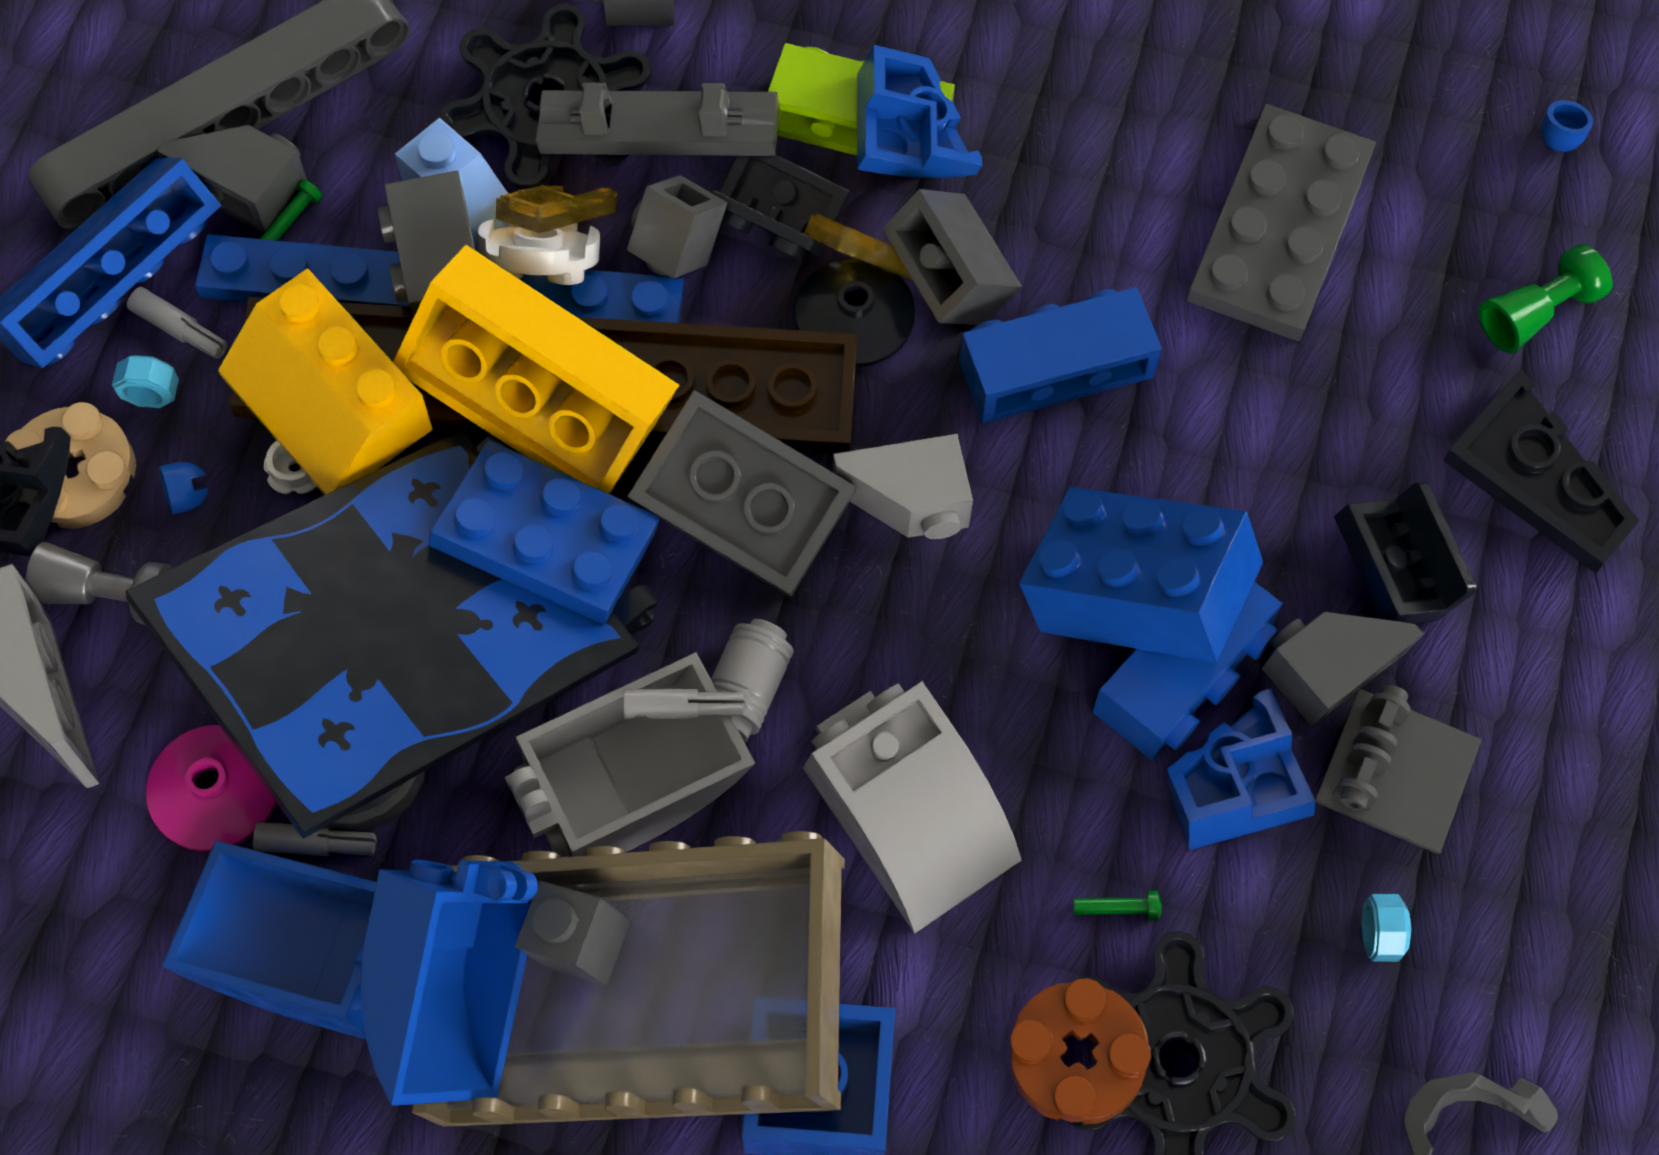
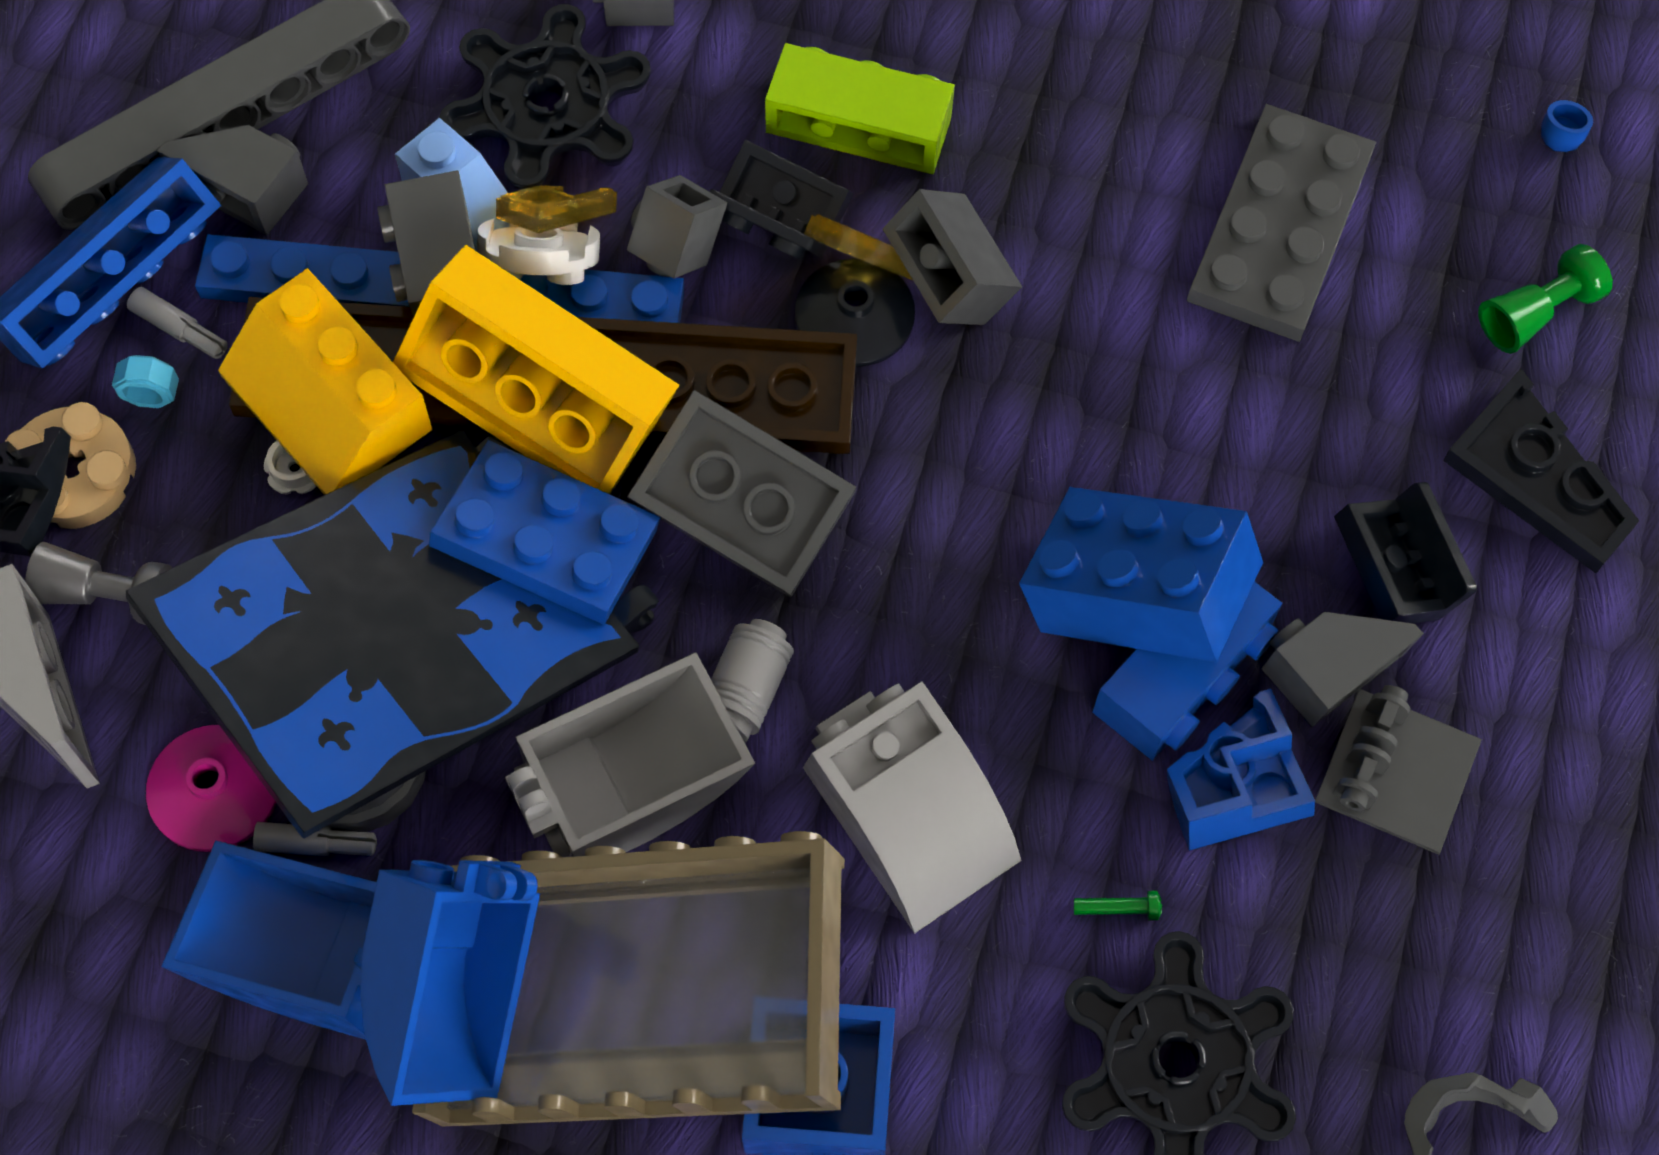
blue hinge [159,461,210,515] -> none
green piece [260,179,323,241] -> none
dark grey brick [514,881,631,986] -> none
dark grey hinge [536,83,779,156] -> none
light grey piece [624,689,745,719] -> none
light grey slope [833,434,973,539] -> none
blue slope [857,45,982,178] -> none
blue brick [959,287,1162,424] -> none
dark orange plate [1009,978,1151,1125] -> none
medium azure tile [1361,894,1412,962] -> none

